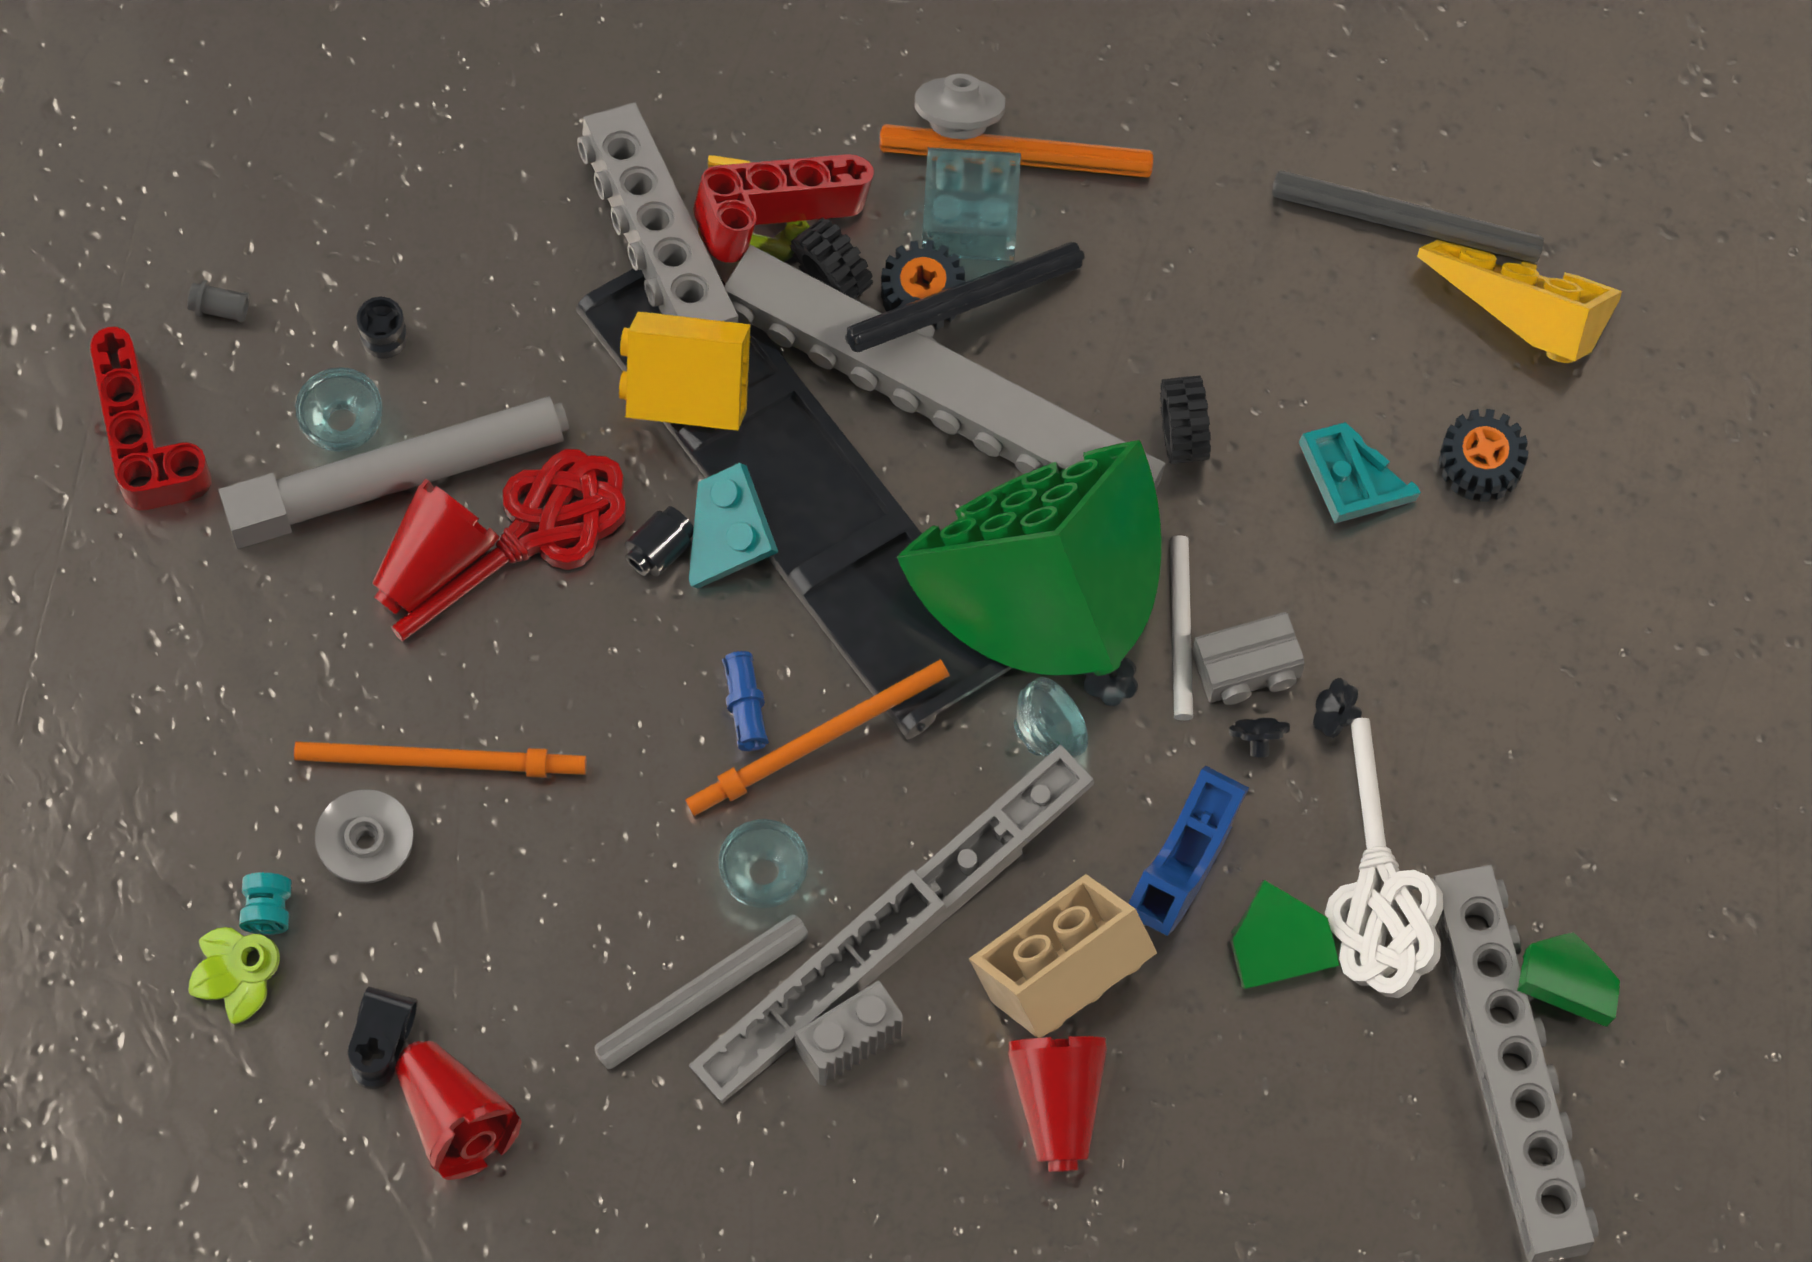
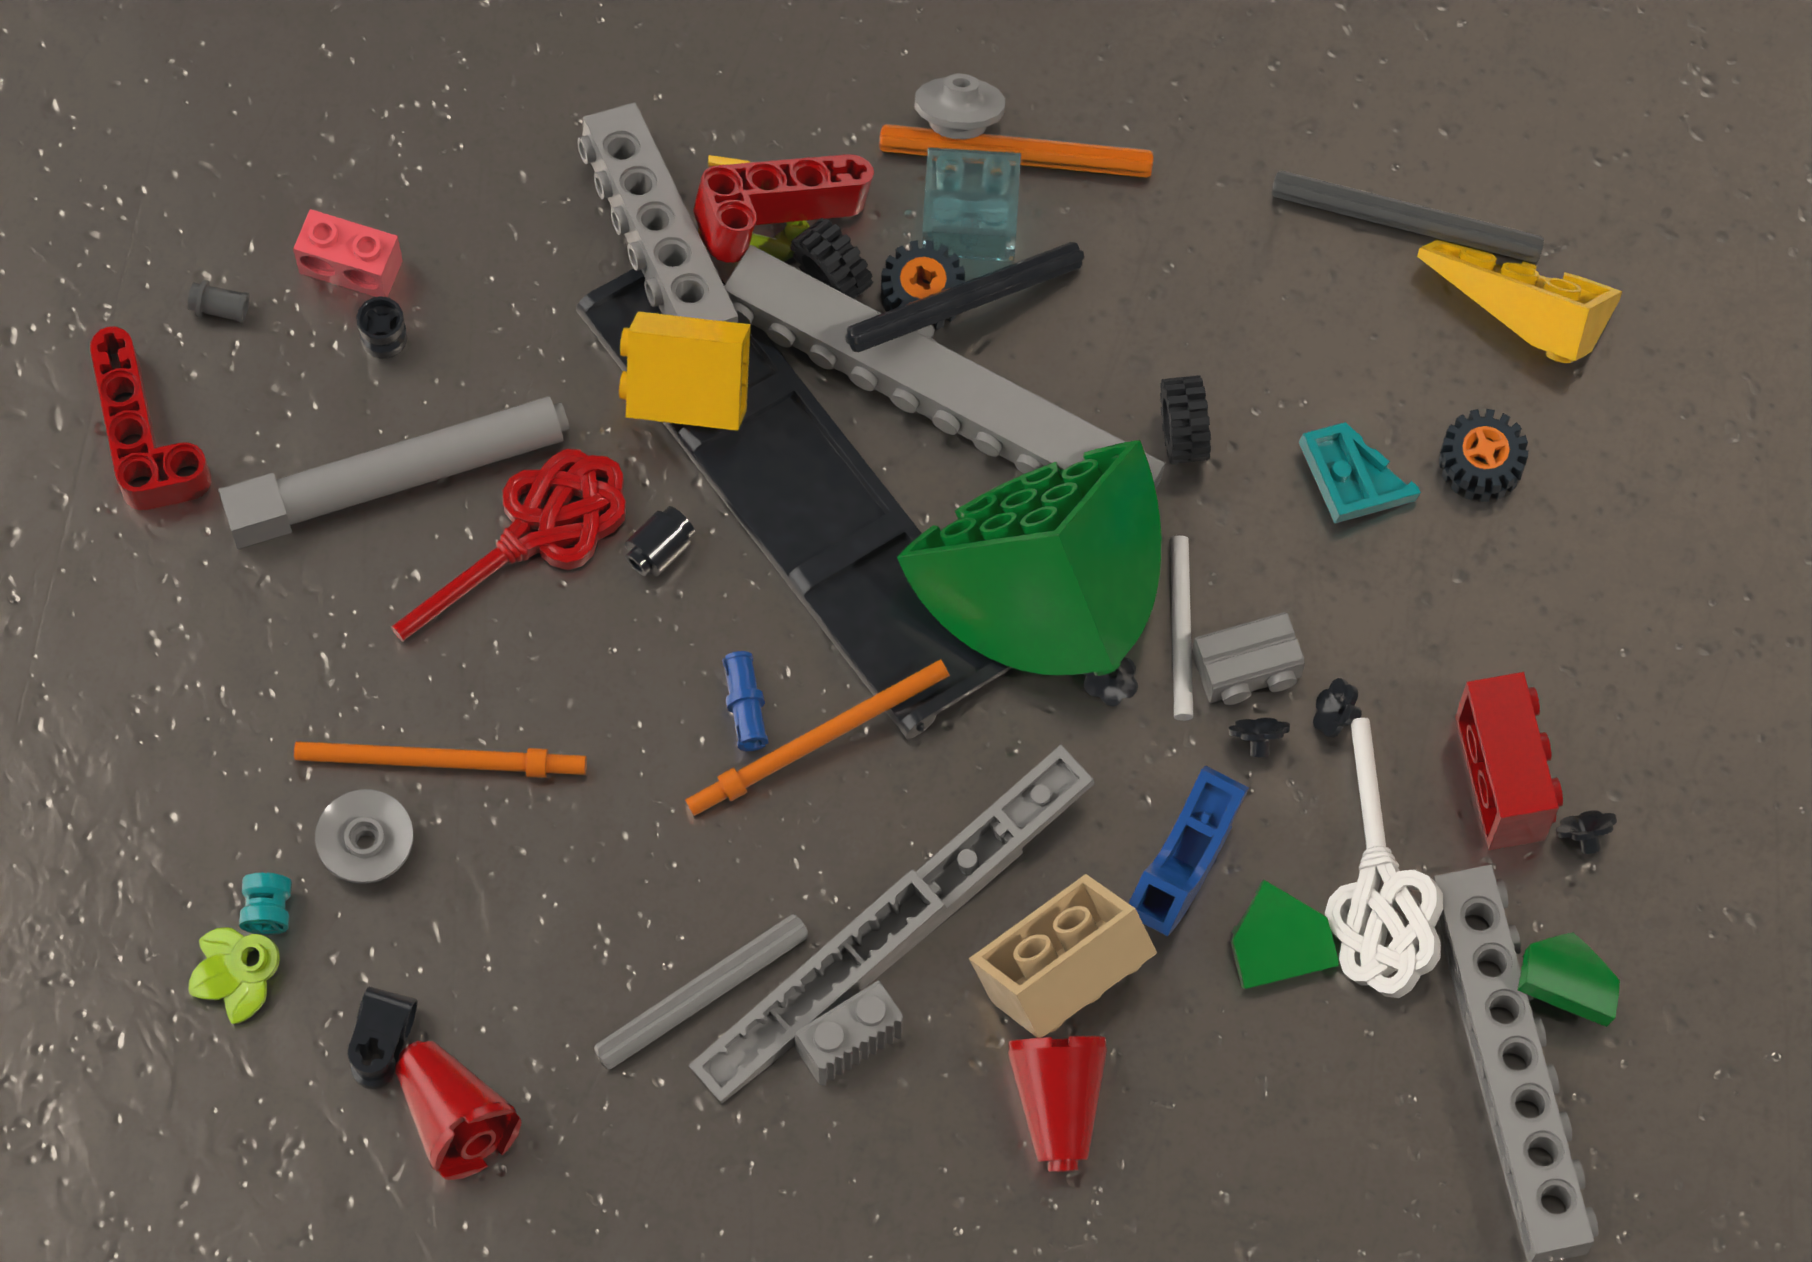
clear light blue piece [295,367,383,452] -> none
red cone [372,479,500,615] -> none
teal wing [689,463,778,589] -> none
clear light blue piece [719,819,808,908] -> none
clear light blue piece [1013,677,1088,758] -> none
none -> coral brick [293,209,403,298]
none -> red brick [1455,672,1563,851]
none -> black plant [1556,810,1617,854]

